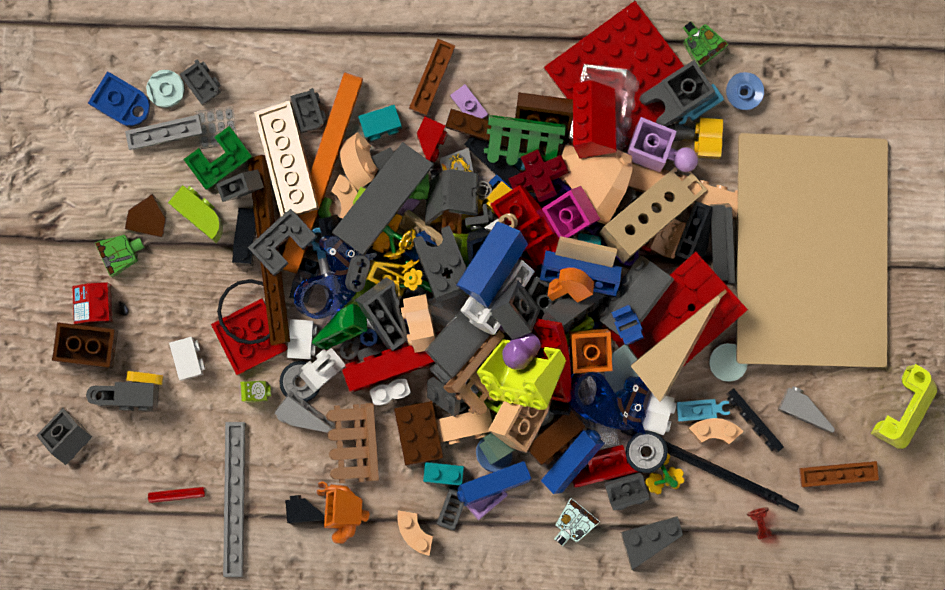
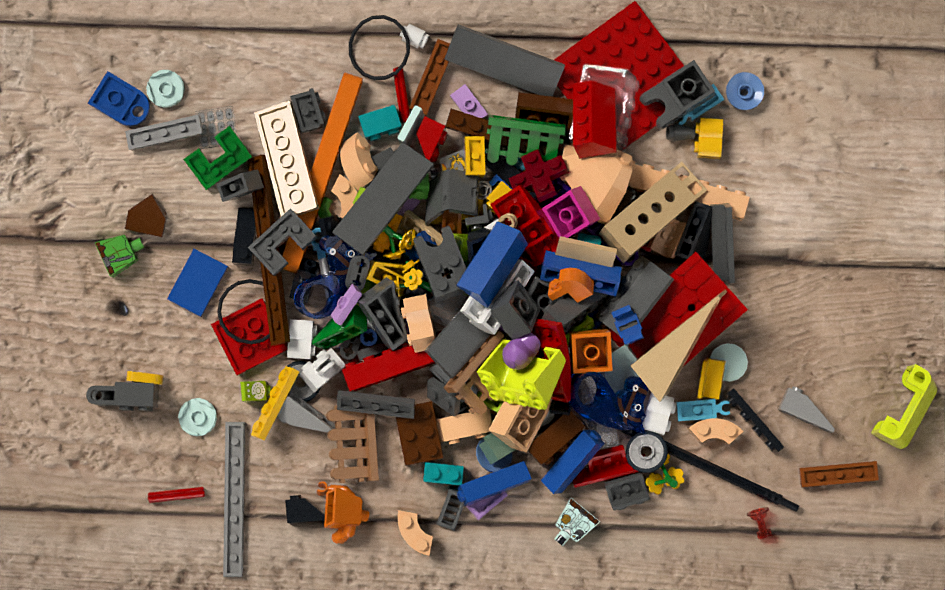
dark grey slope [36,408,92,465] -> none
reddish brown brick [52,322,118,369] -> none
red slope [72,282,113,324] -> none
lime brick [168,185,223,244] -> none
white brick [169,337,205,381] -> none
dark grey bracket [180,59,221,106] -> none
white brick [370,379,411,406] -> none
dark grey wedge [620,516,683,570] -> none
lavender brick [626,117,698,173] -> none
torso [683,21,728,68] -> none
tan baseplate [736,133,888,367] -> none
none -> blue tile [167,249,228,317]
none -> light aqua tile [178,398,217,436]
none -> yellow plate [251,366,299,441]
none -> lavender plate [331,284,362,326]
none -> dark grey plate [337,390,415,419]
none -> black piece [349,15,410,80]
none -> red axle [393,67,410,123]
none -> light aqua tile [397,106,424,146]
none -> white brick [400,24,429,49]
none -> dark grey tile [445,24,565,97]
none -> yellow panel [464,136,486,178]
none -> yellow panel [697,357,726,400]

